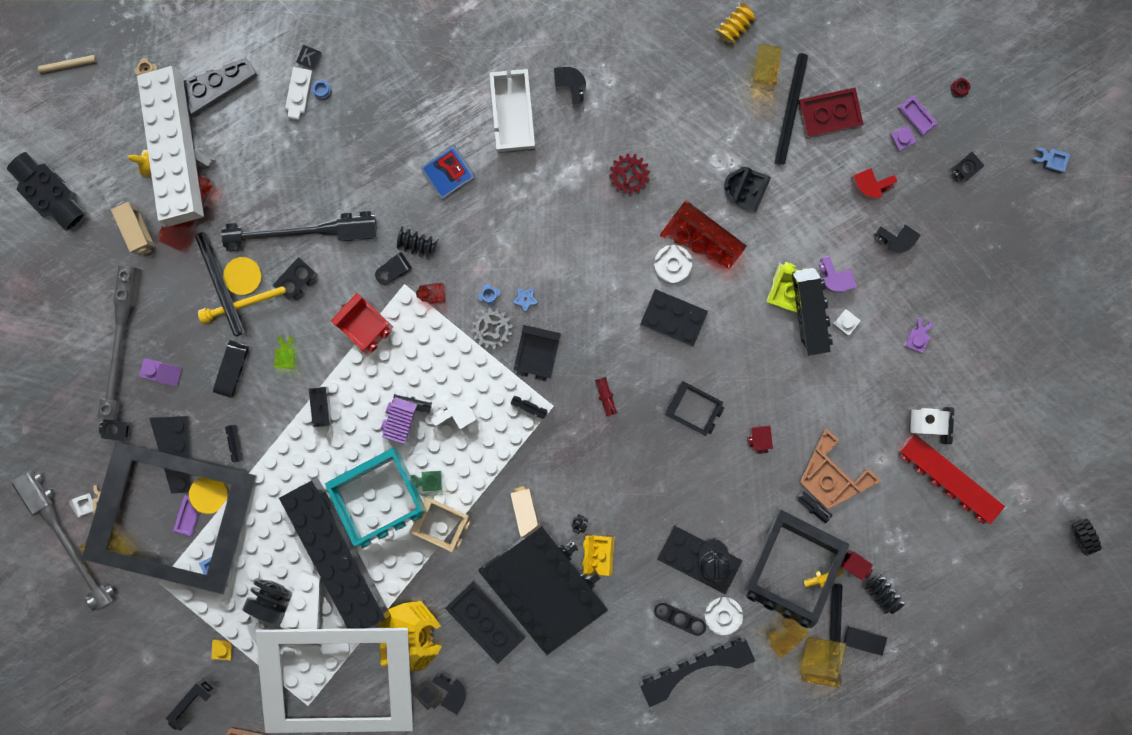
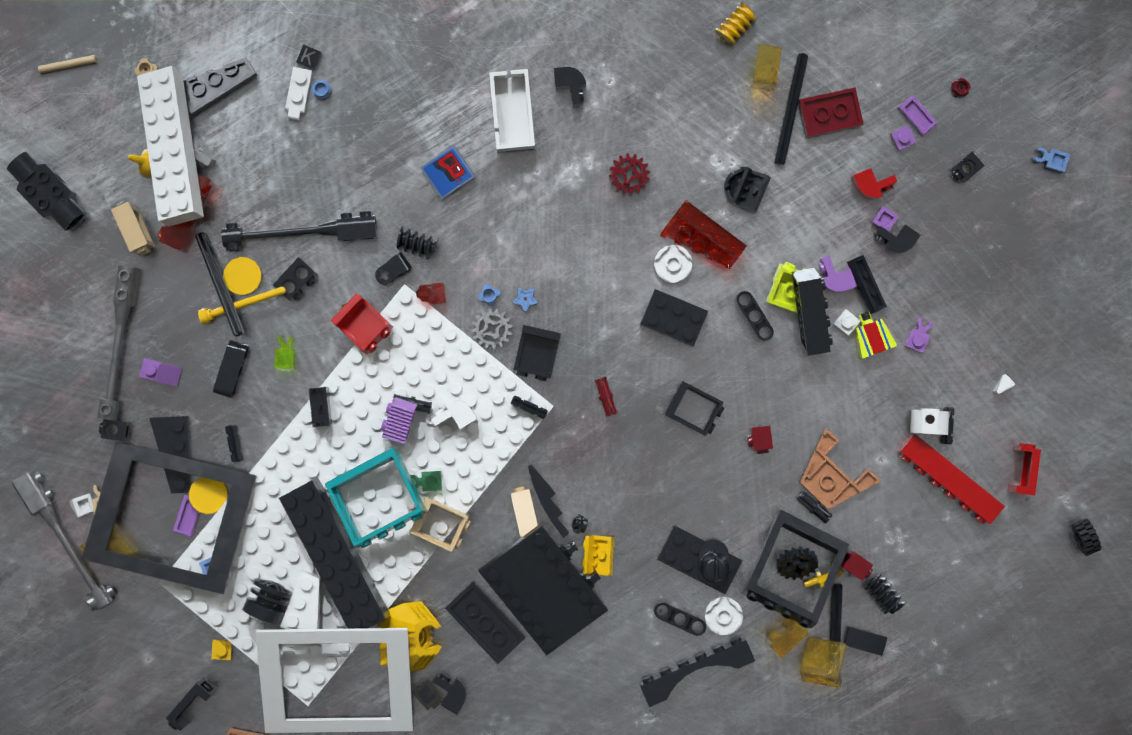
none -> black slope [528,464,569,538]
none -> black beam [735,291,774,342]
none -> black gear [776,546,819,580]
none -> black plate [847,255,887,315]
none -> torso [854,311,897,359]
none -> medium lavender plate [871,206,899,231]
none -> white slope [993,374,1015,394]
none -> red panel [1007,443,1041,496]

